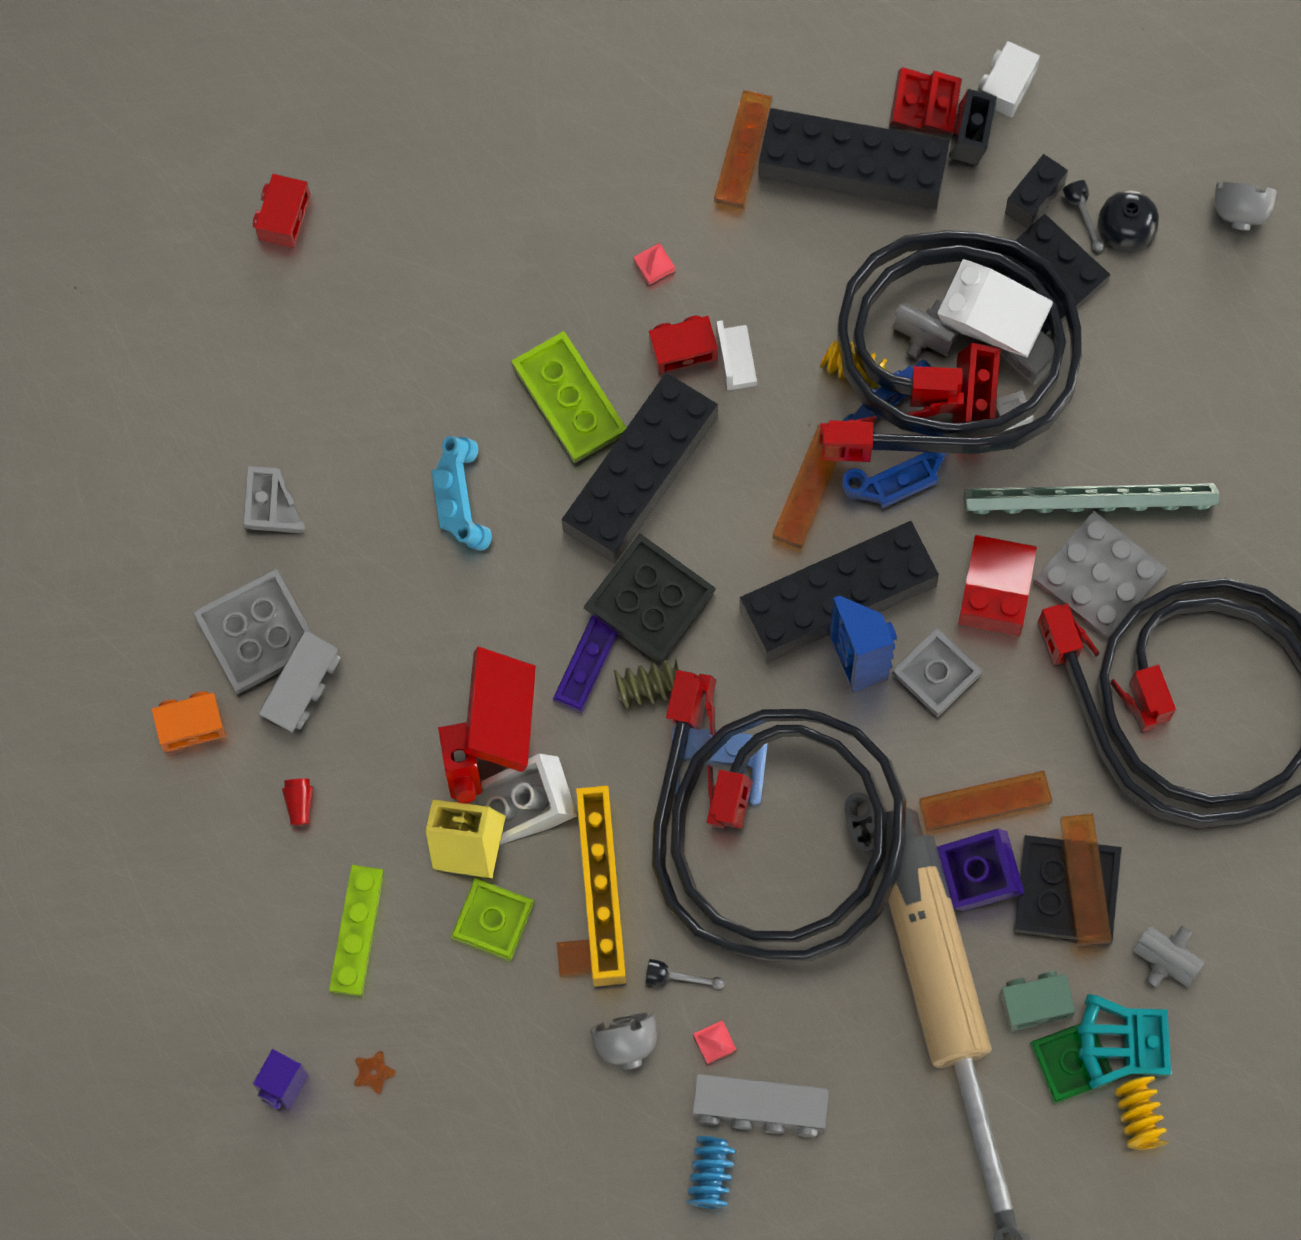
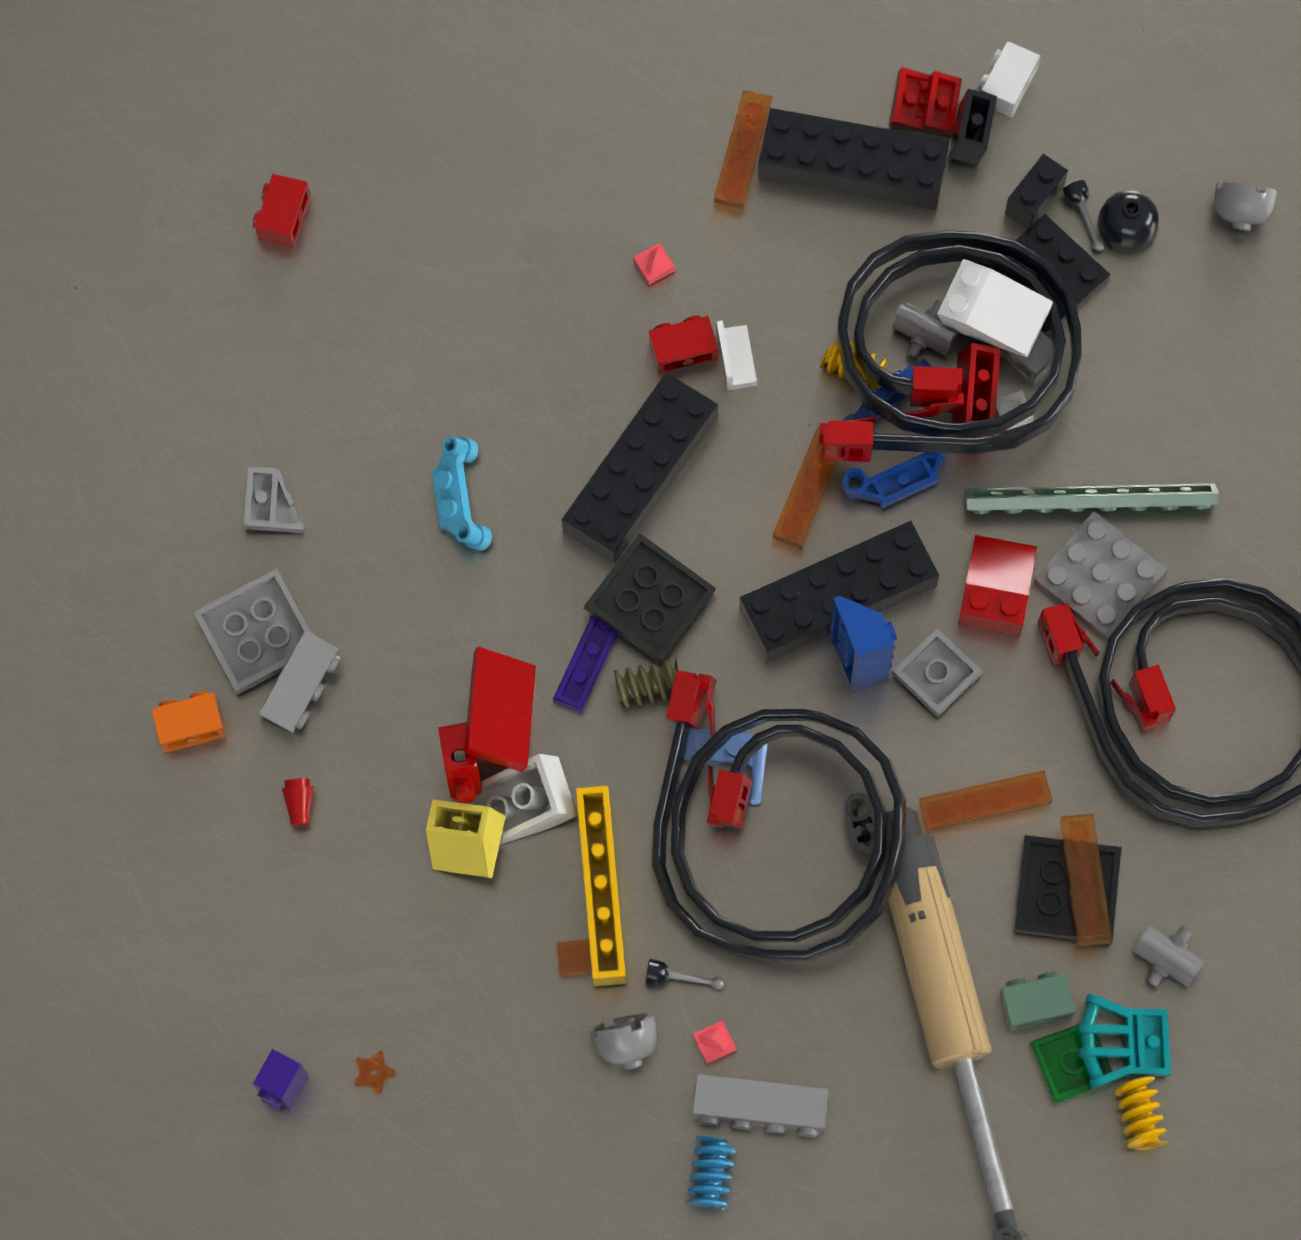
lime plate [329,865,384,997] -> none
lime tile [450,878,535,962] -> none
lime plate [511,331,627,464] -> none
dark purple brick [937,828,1025,912] -> none

